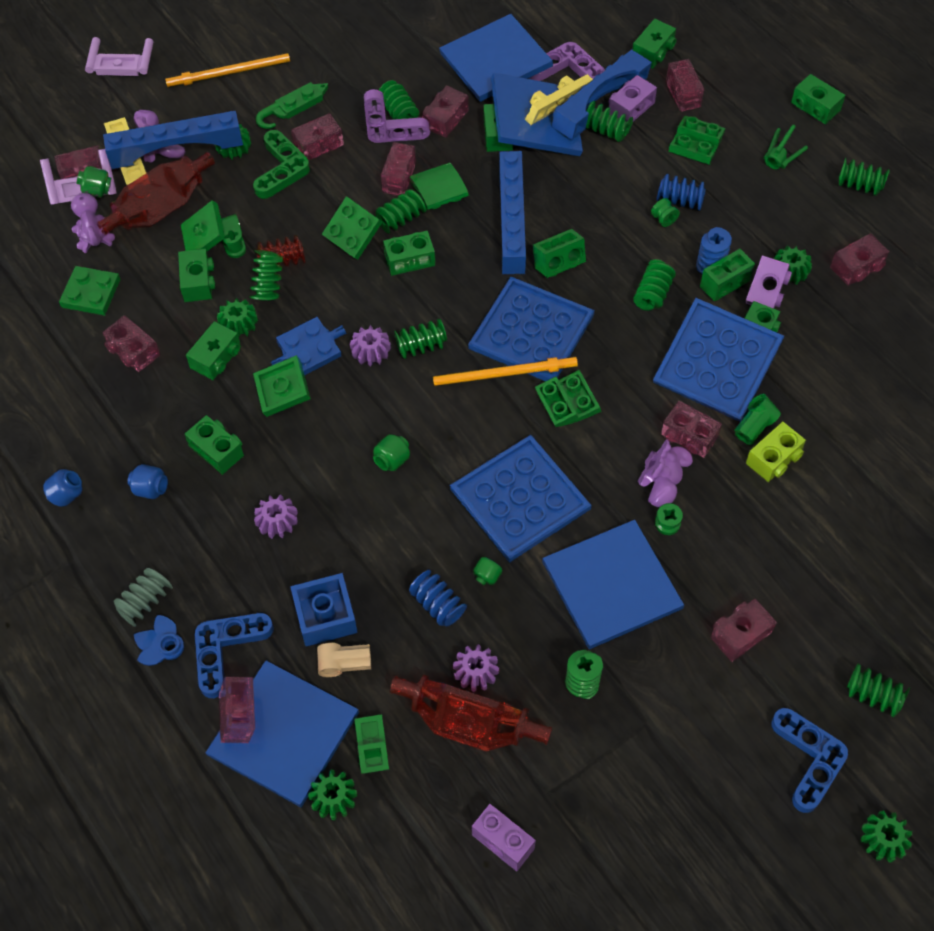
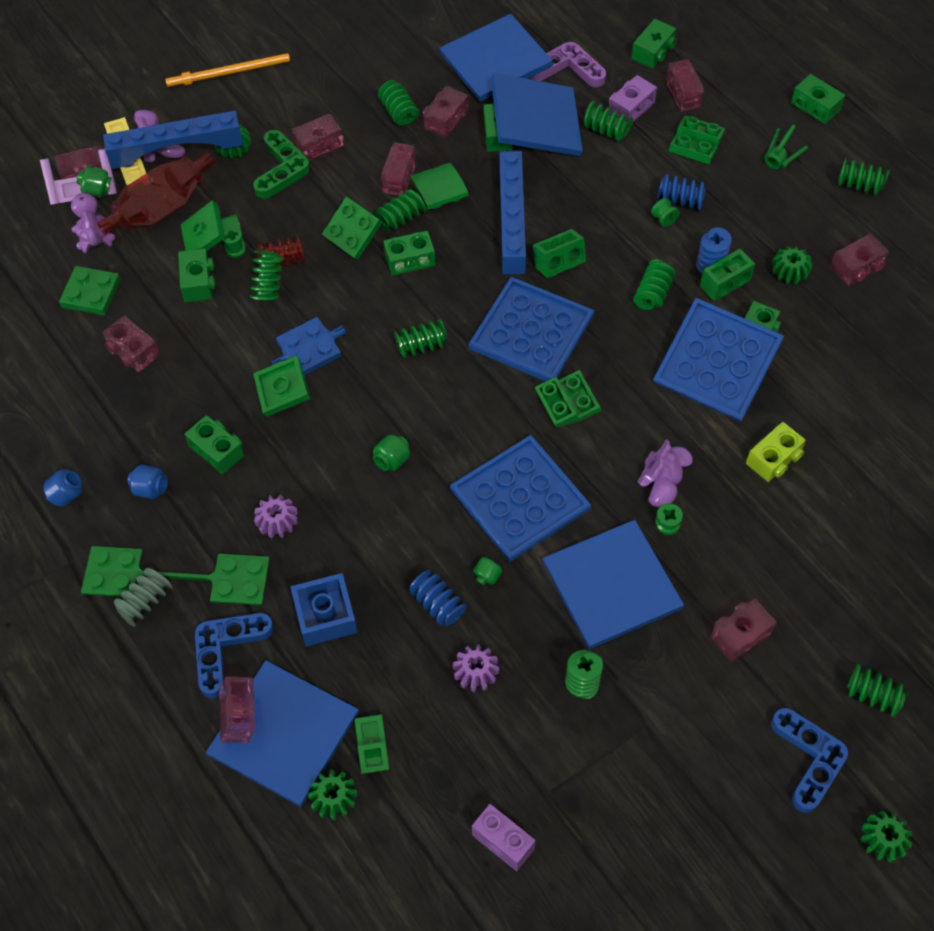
lavender plate [85,37,154,76] -> none
blue plate [134,615,184,666] -> none
green brick [186,321,241,380] -> none
green gear [217,298,258,337] -> none
green plate [256,82,329,129] -> none
tan piece [317,643,371,677] -> none
medium lavender gear [350,325,391,367] -> none
medium lavender beam [364,89,430,143] -> none
clear red plate [390,675,552,751] -> none
light orange bar [433,357,578,386] -> none
light yellow hinge [525,74,593,125] -> none
blue arch [552,50,652,140] -> none
clear pink brick [661,401,722,458] -> none
green piece [734,394,781,445] -> none
medium lavender brick [746,256,792,309] -> none
none -> green hinge [81,546,270,605]

